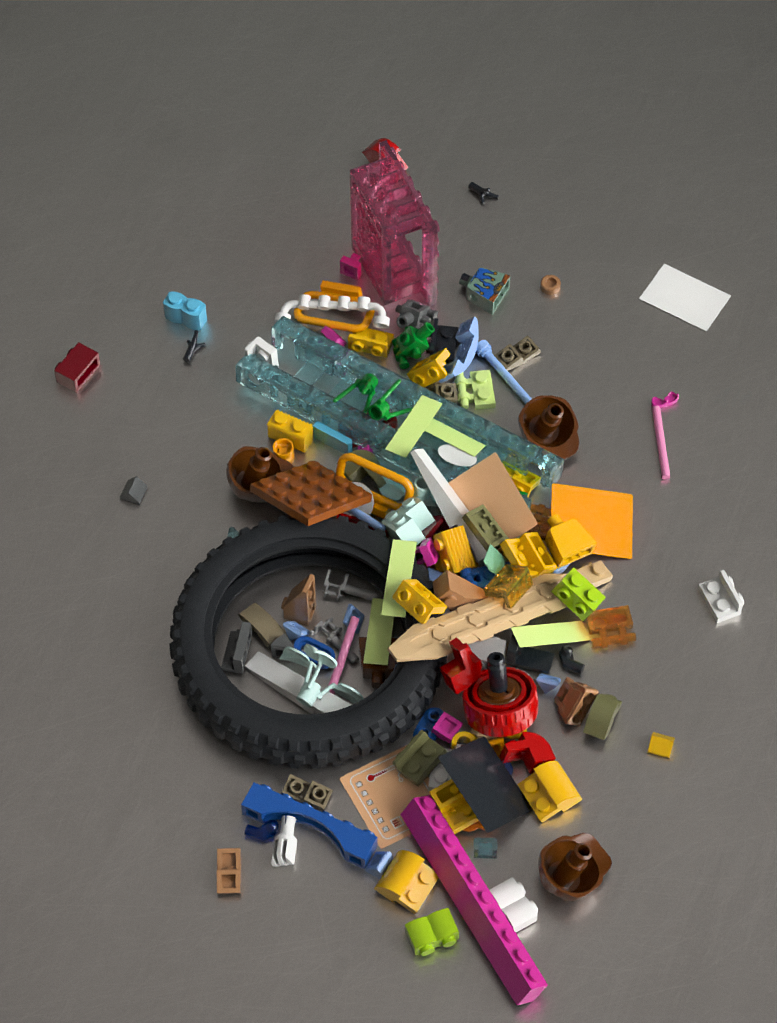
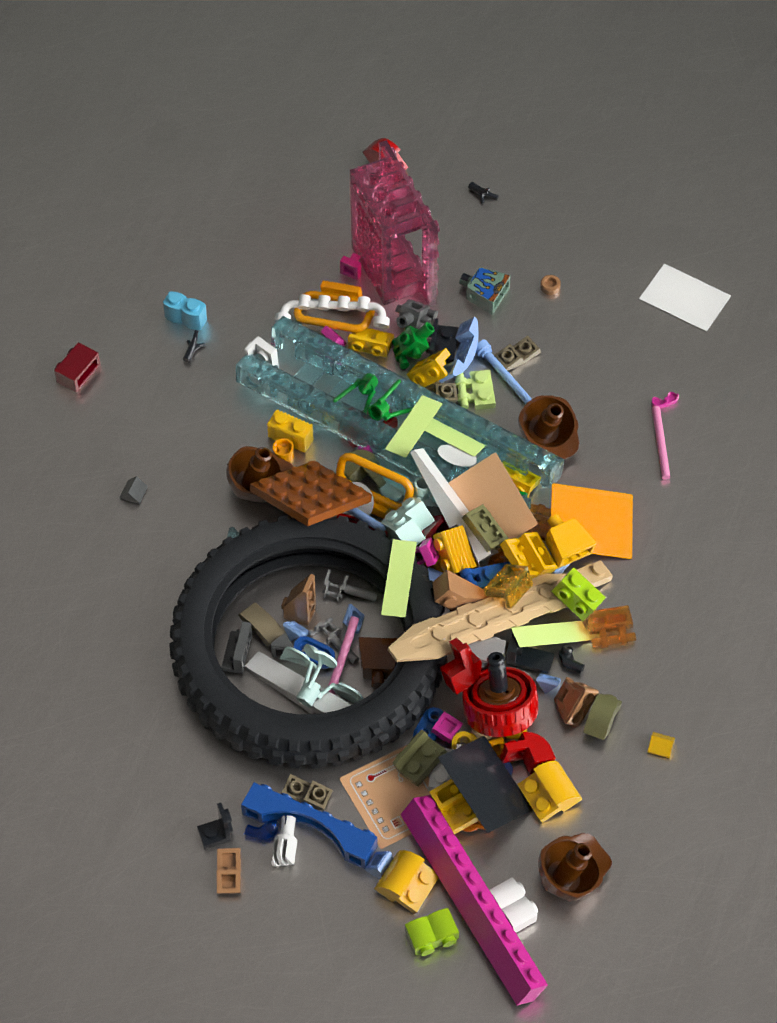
medium azure tile [313,421,352,454] -> none
yellowish green sticker [363,598,394,665] -> none
yellow bracket [392,579,448,624] -> none
clear light blue slope [474,838,497,859] -> none
clear green sticker [483,544,507,577] -> none
white bracket [698,570,744,623] -> none
none -> black bracket [197,802,233,850]

